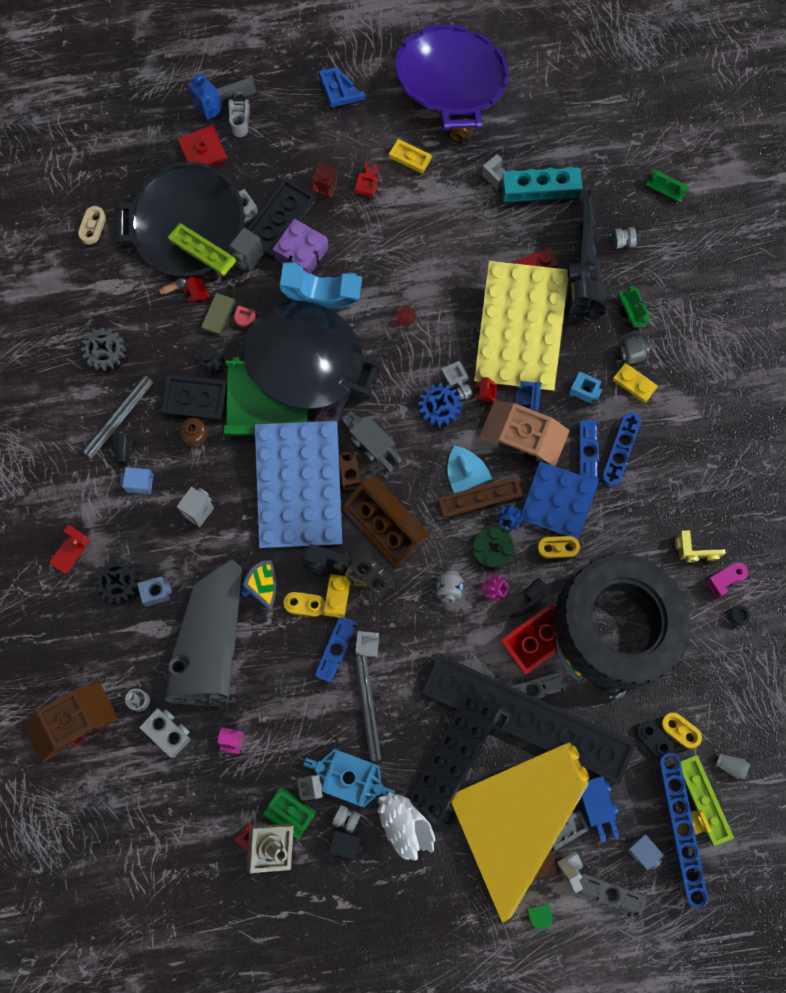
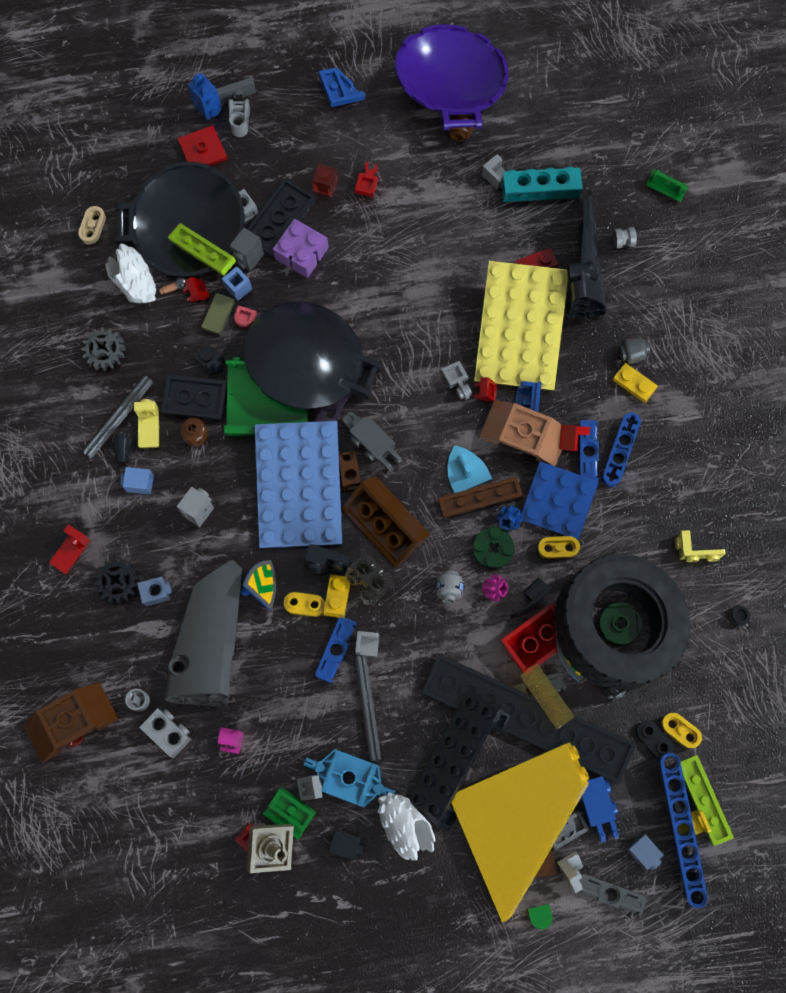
dark azure brick [280,262,362,308] -> none
light grey wheel [332,805,361,834] -> none
yellow plate [389,139,432,174] -> none
clear red plate [396,307,416,326] -> none
blue gear [418,383,462,428] -> none
dark azure brick [569,371,602,404] -> none
green hinge [617,286,650,328] -> none
dark pink leg [705,563,748,599] -> none
light grey cone [716,753,751,779] -> none
none -> white head [106,243,156,303]
none -> light yellow bracket [134,399,159,448]
none -> medium blue brick [222,267,252,302]
none -> clear yellow plate [519,663,574,729]
none -> red panel [559,425,590,451]
none -> dark green plate [599,602,642,645]

